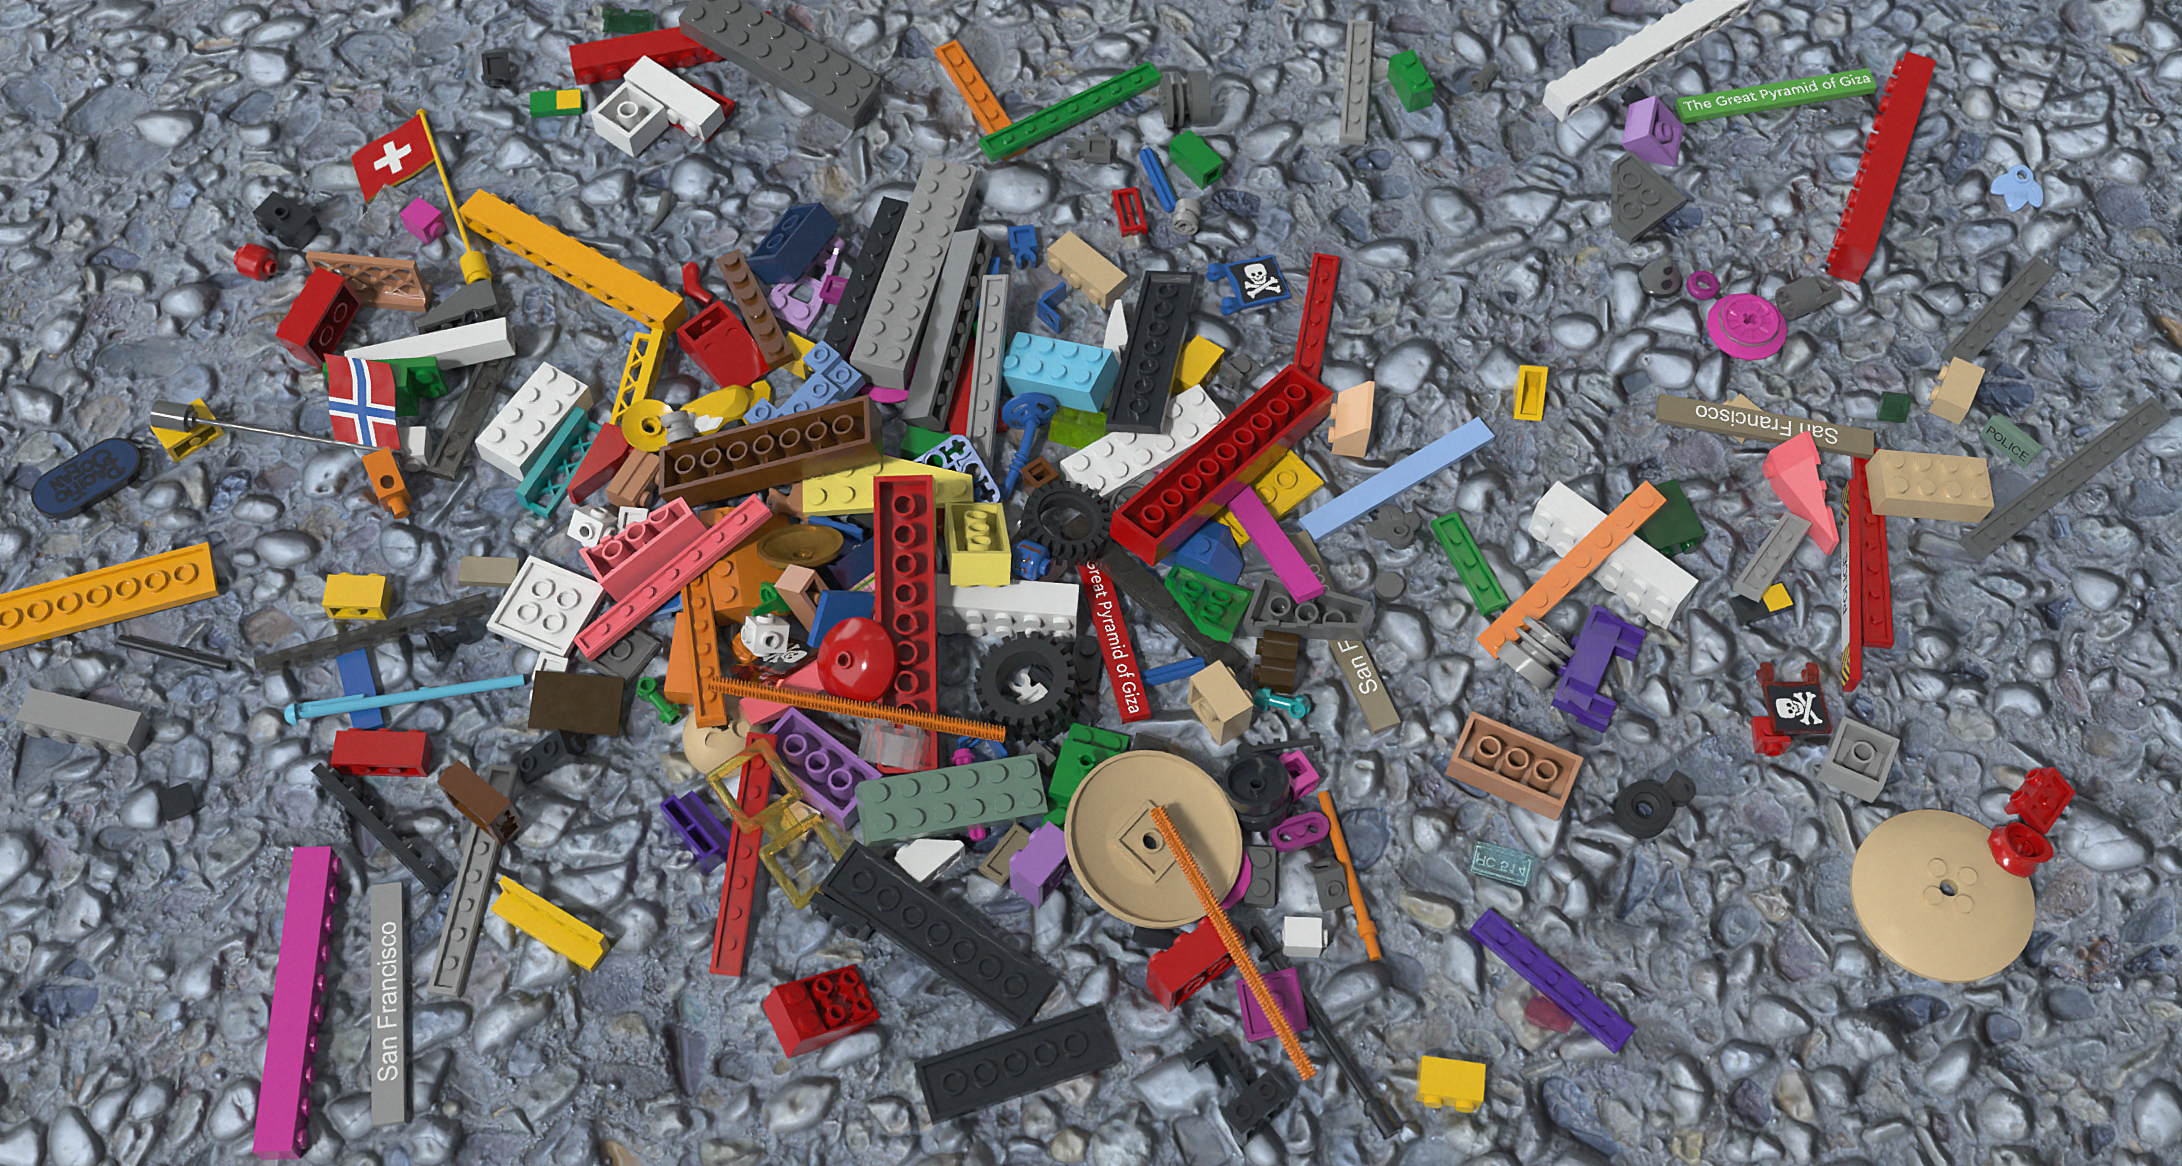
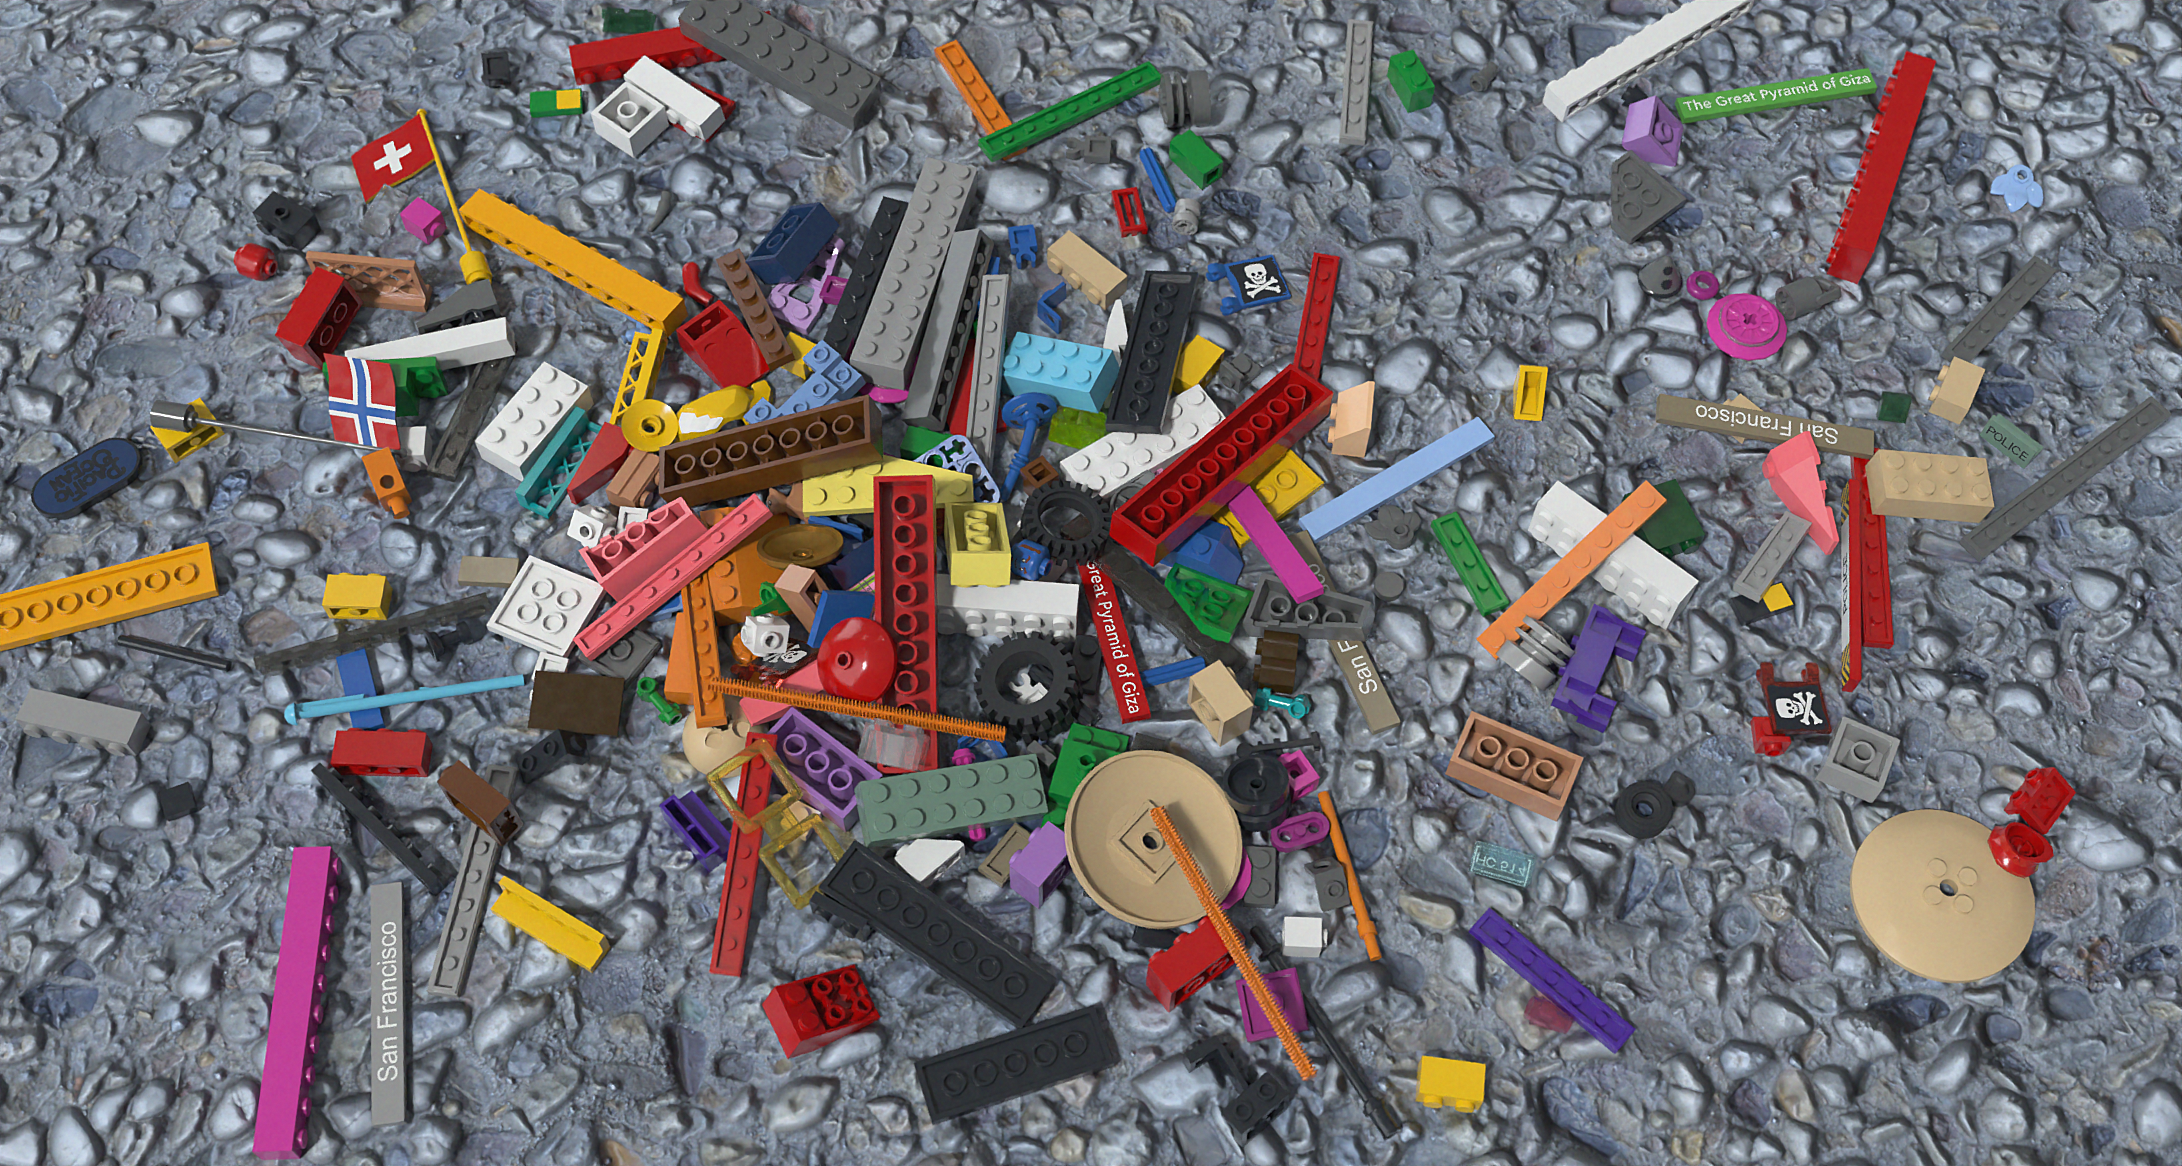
light grey wheel [660,410,695,445] -> none

